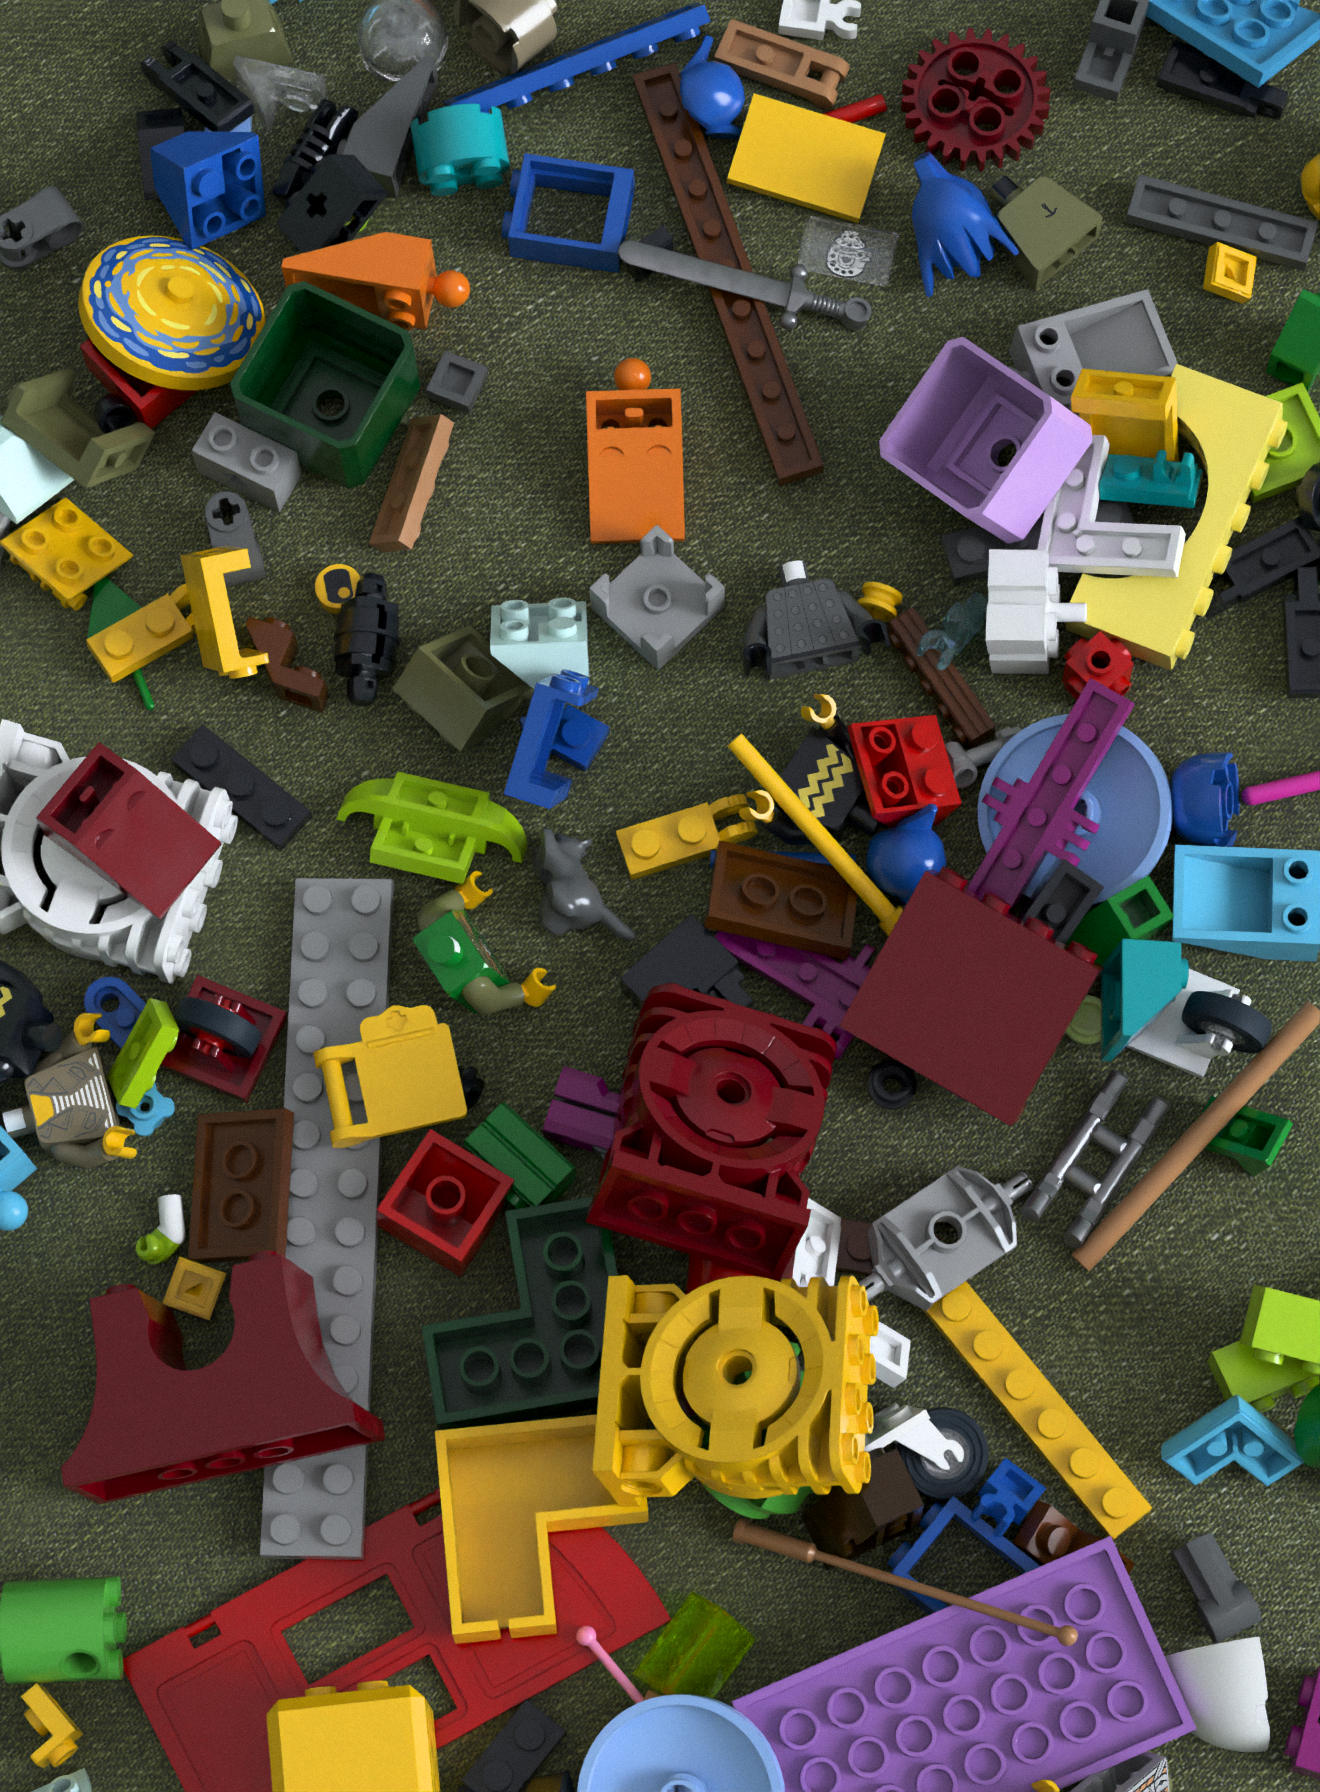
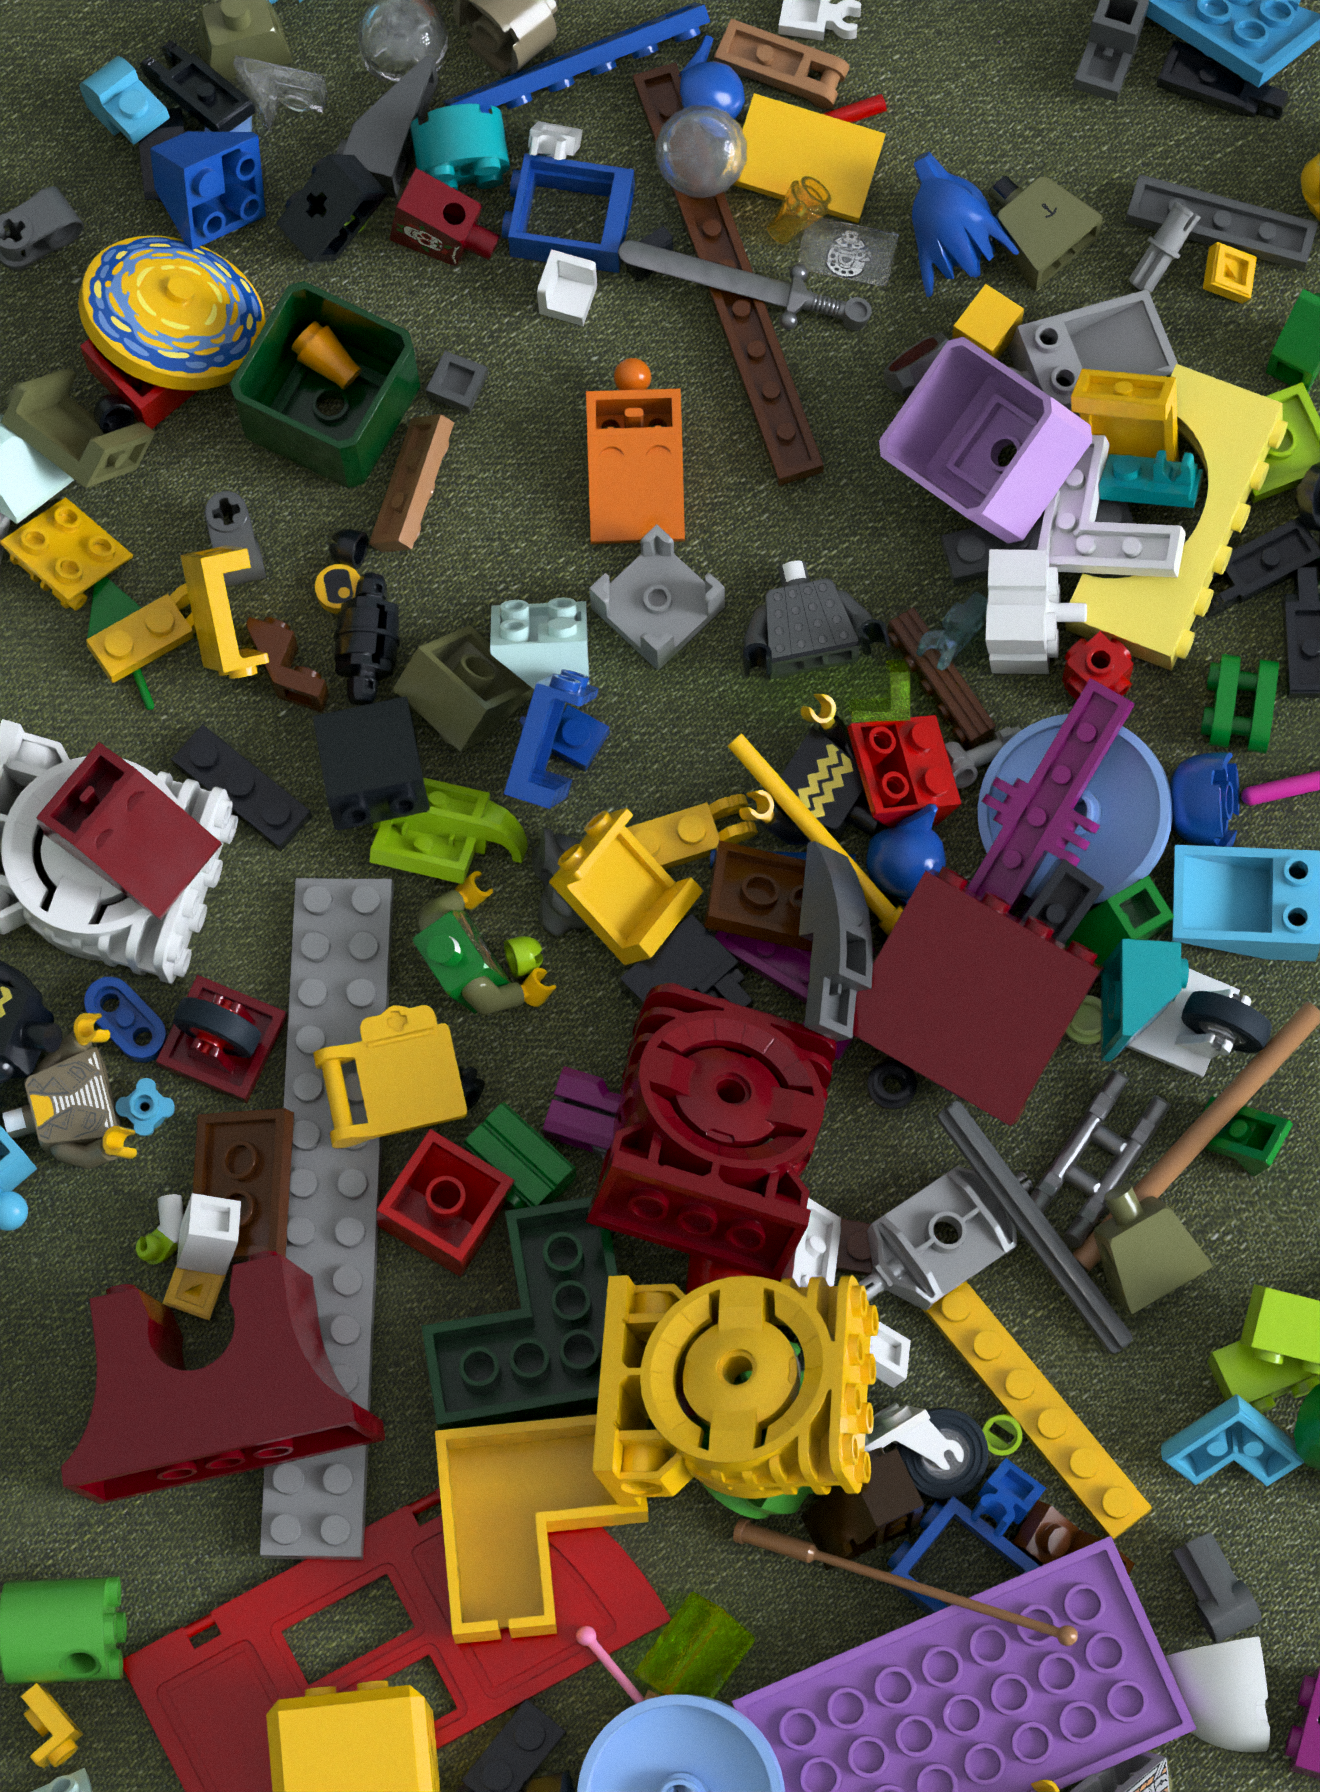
lime plate [107,998,179,1109] -> none
light grey brick [191,412,302,513] -> none
black hinge [272,99,359,206] -> none
orange slope [281,232,470,331] -> none
yellow bush [857,582,903,622] -> none
dark red gear [901,28,1051,172] -> none
none -> medium azure brick [79,56,170,145]
none -> white panel [176,1193,241,1275]
none -> light orange cone [291,321,362,390]
none -> black panel [313,696,430,830]
none -> black hinge [329,529,368,569]
none -> dark red torso [389,168,501,266]
none -> lime hinge [504,936,543,978]
none -> white plate [528,121,583,160]
none -> white panel [537,249,597,326]
none -> yellow panel [549,808,703,966]
none -> clear cylinder [656,105,747,198]
none -> clear yellow cone [767,176,831,245]
none -> dark grey slope [799,841,873,1041]
none -> clear neon green panel [848,660,910,722]
none -> flat silver rock [884,332,949,397]
none -> dark grey axle [936,1101,1133,1354]
none -> yellow brick [952,284,1024,360]
none -> lime hinge [982,1414,1022,1456]
none -> olive torso [1093,1184,1213,1314]
none -> light grey axle [1129,202,1201,293]
none -> green brick [1200,654,1279,754]

